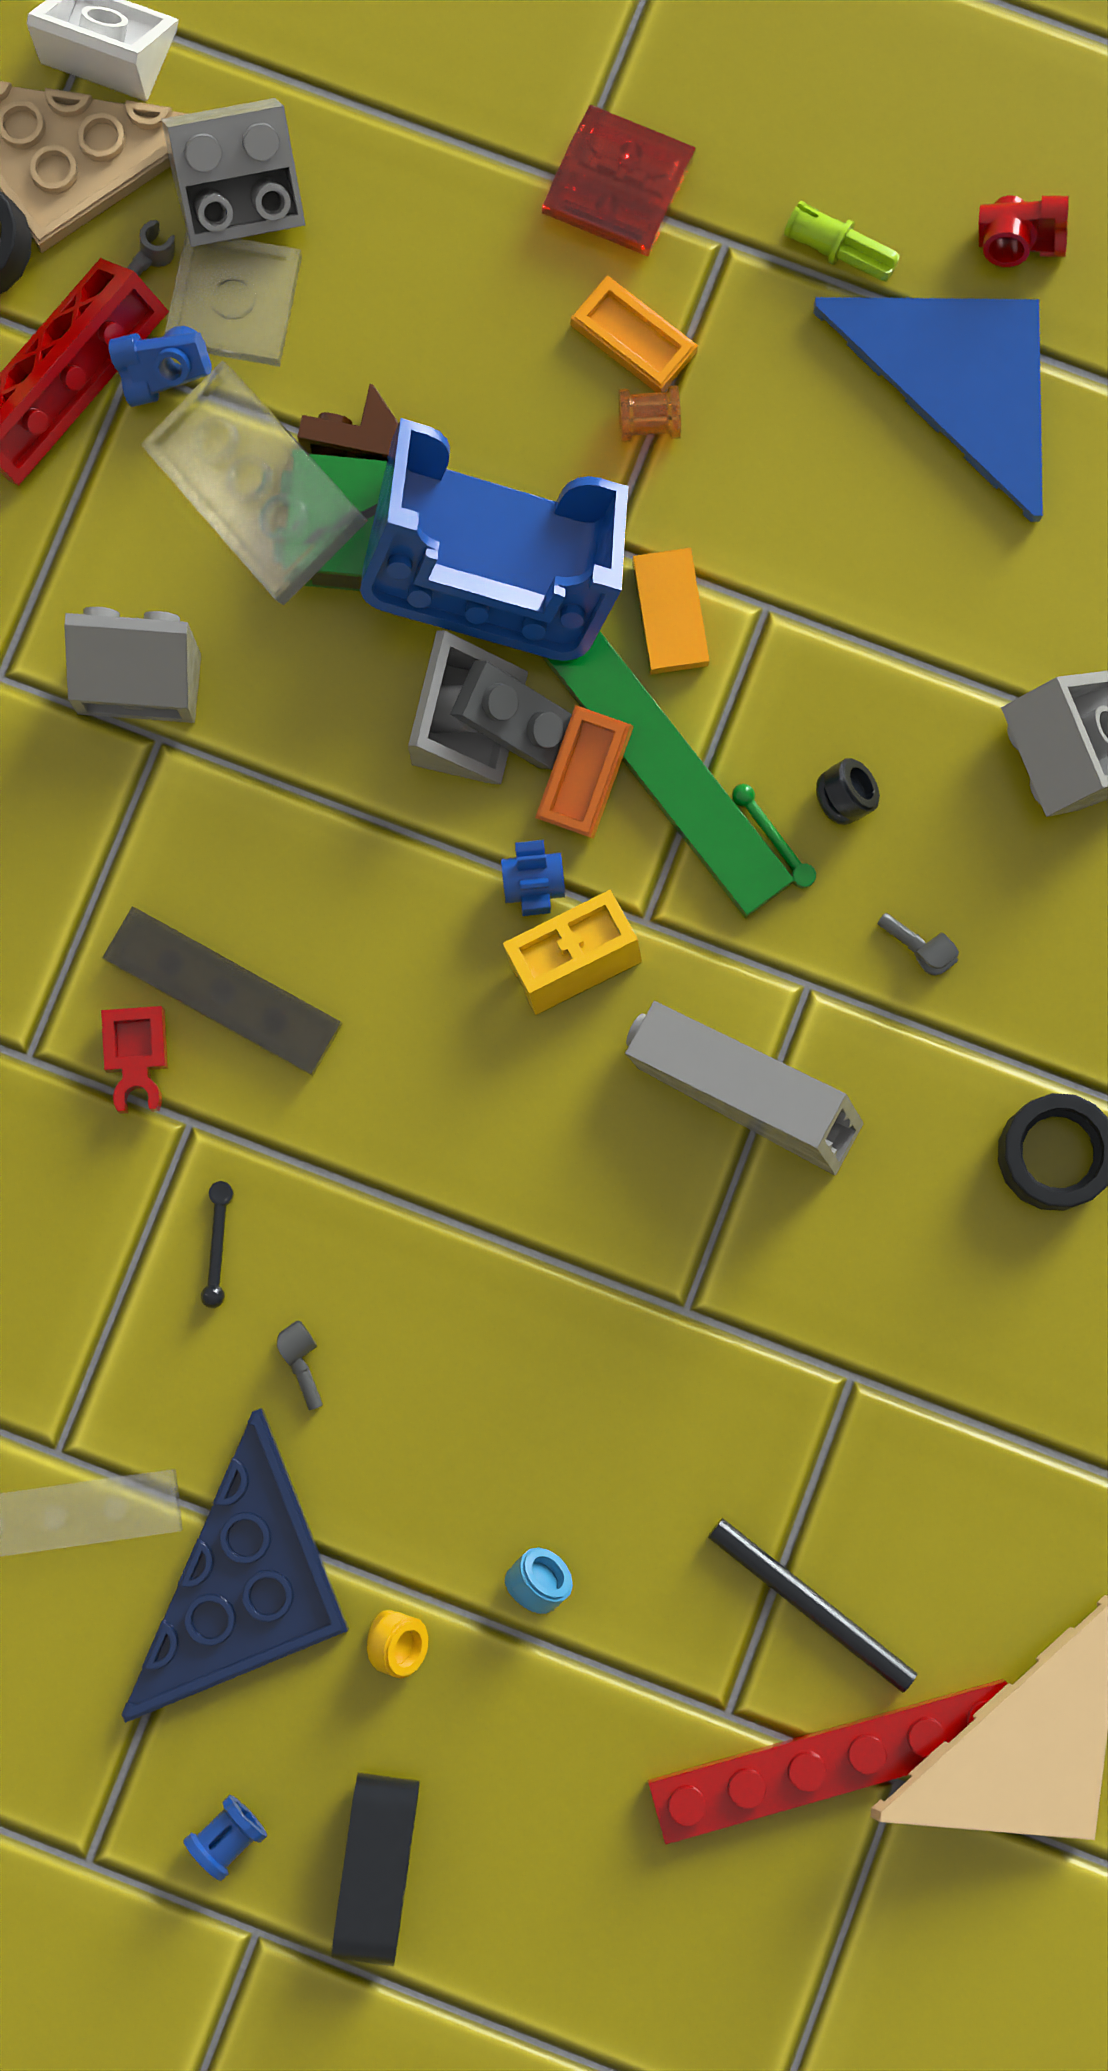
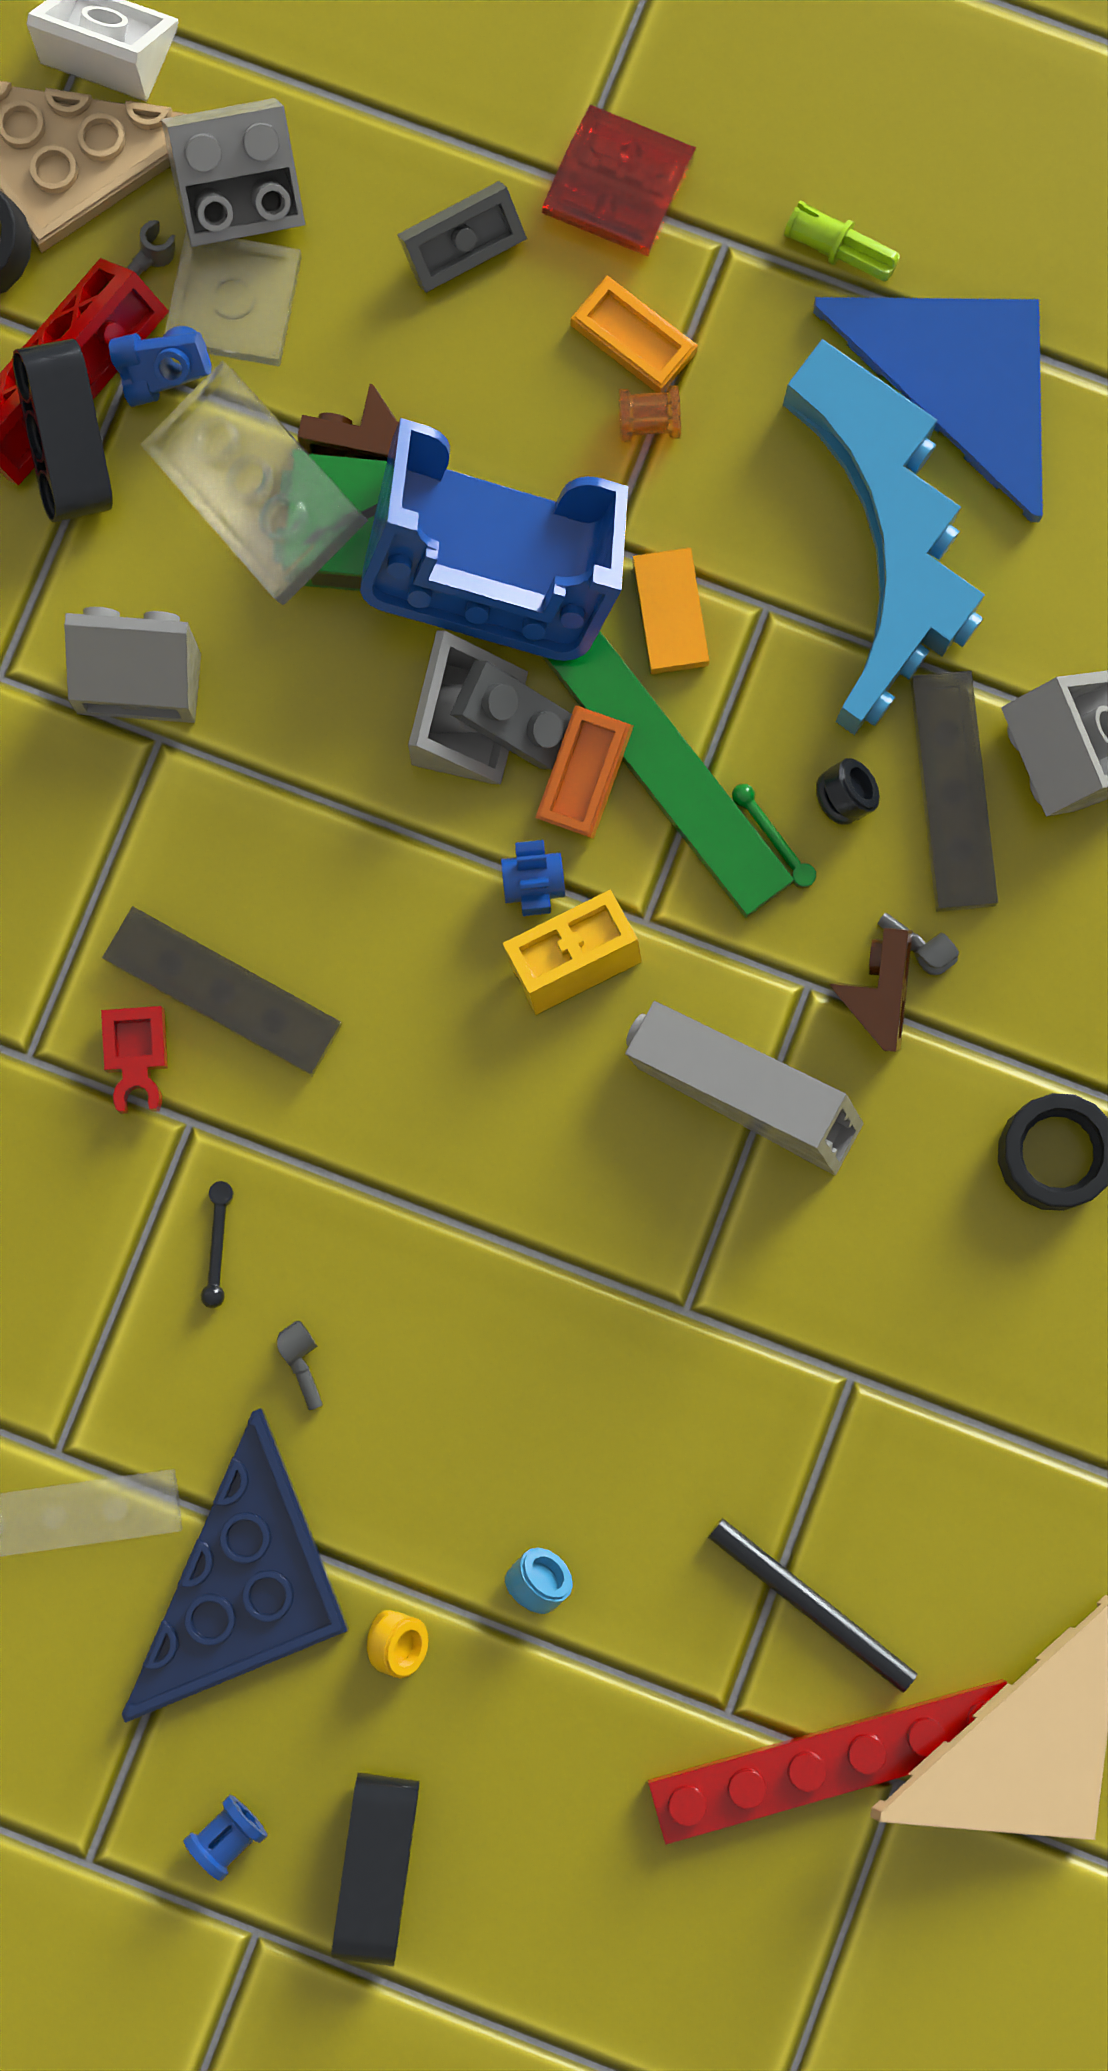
red plate [978,195,1069,267] -> none
none -> black beam [13,338,113,522]
none -> dark grey plate [397,181,527,292]
none -> dark azure arch [783,339,985,735]
none -> reddish brown slope [830,928,913,1052]
none -> clear smoke tile [910,671,998,912]

